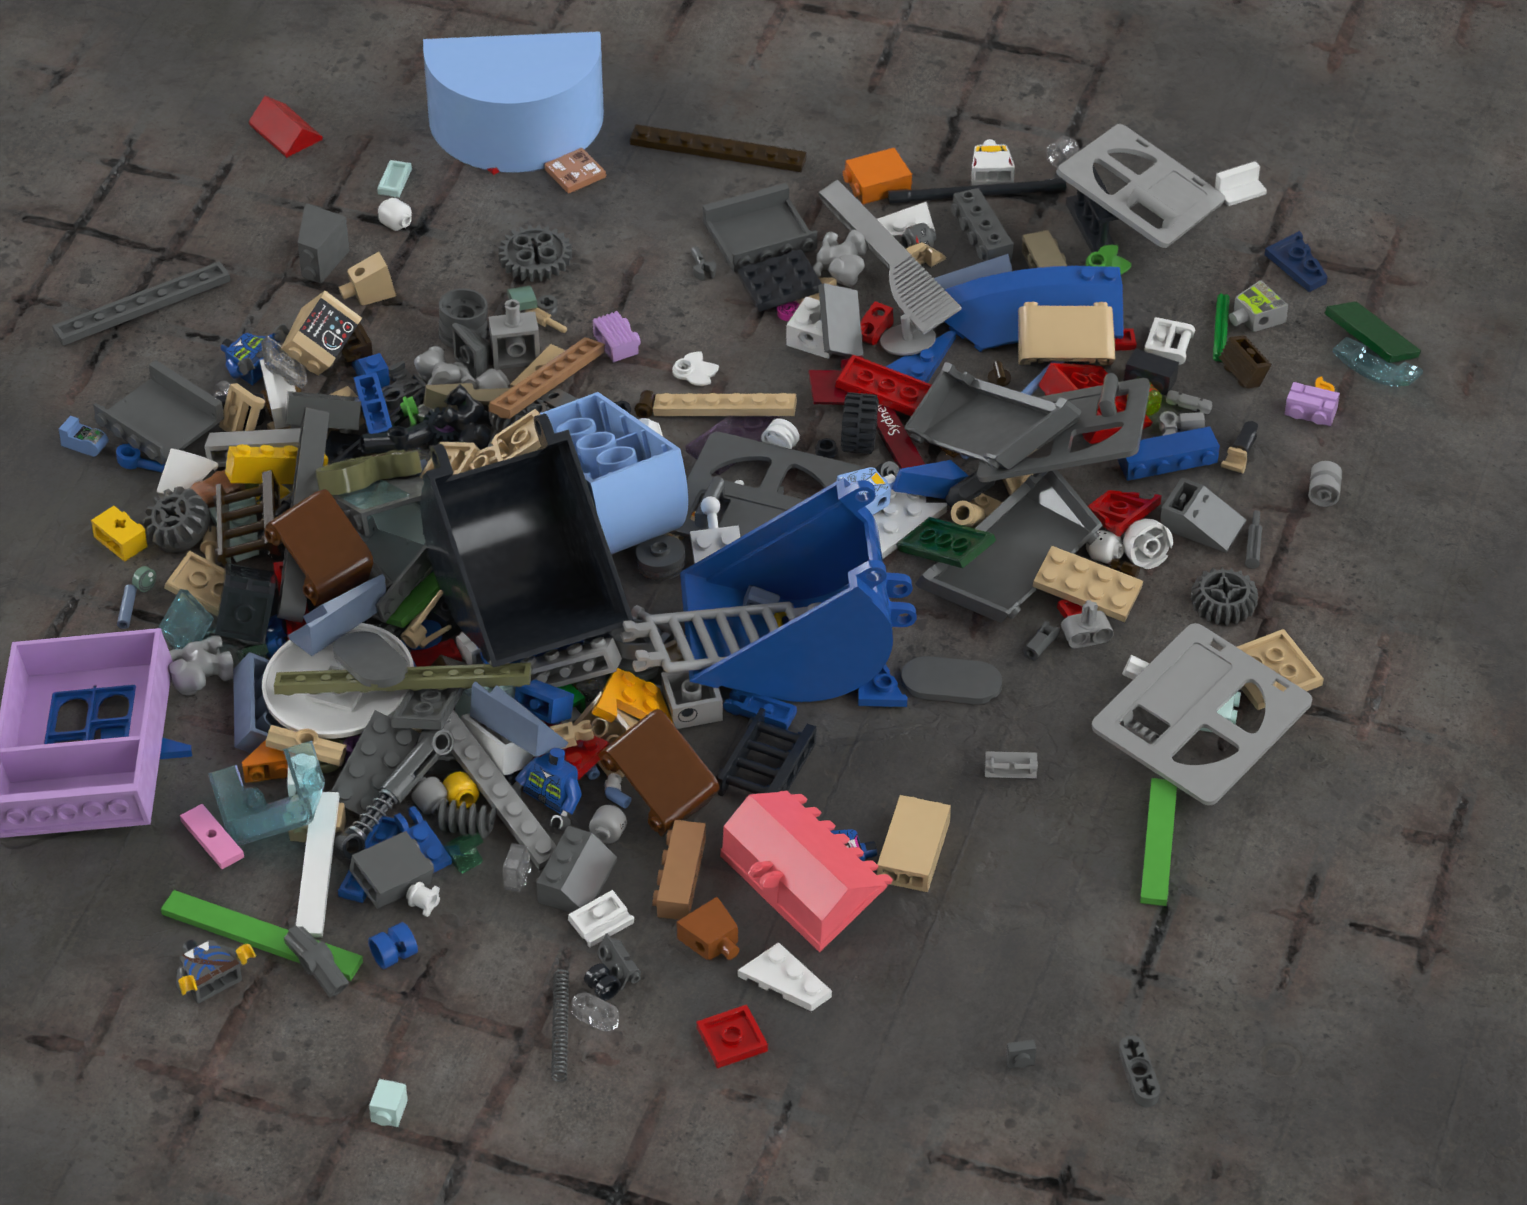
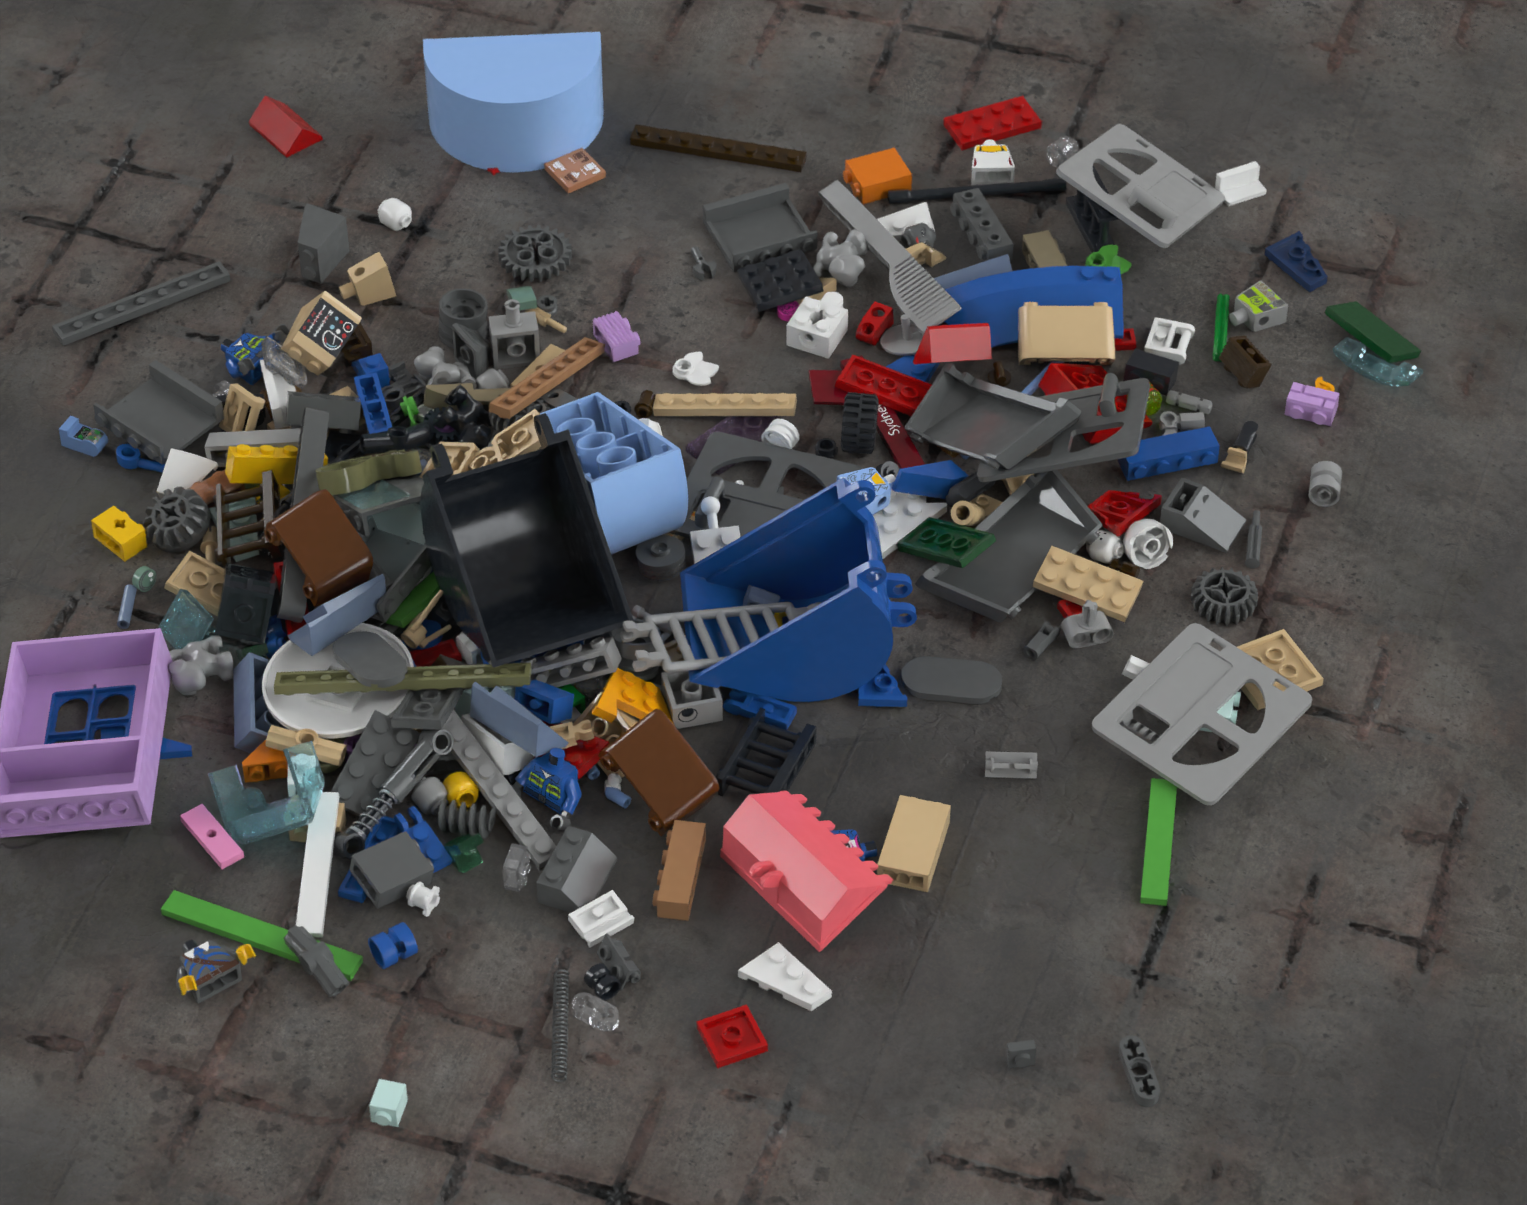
light aqua tile [377,160,412,198] -> none
light grey head [589,805,627,844] -> none
dark orange torso [677,897,740,960] -> none
tile [818,283,863,358] -> none
none -> slope [913,323,992,364]
none -> red plate [943,96,1042,150]

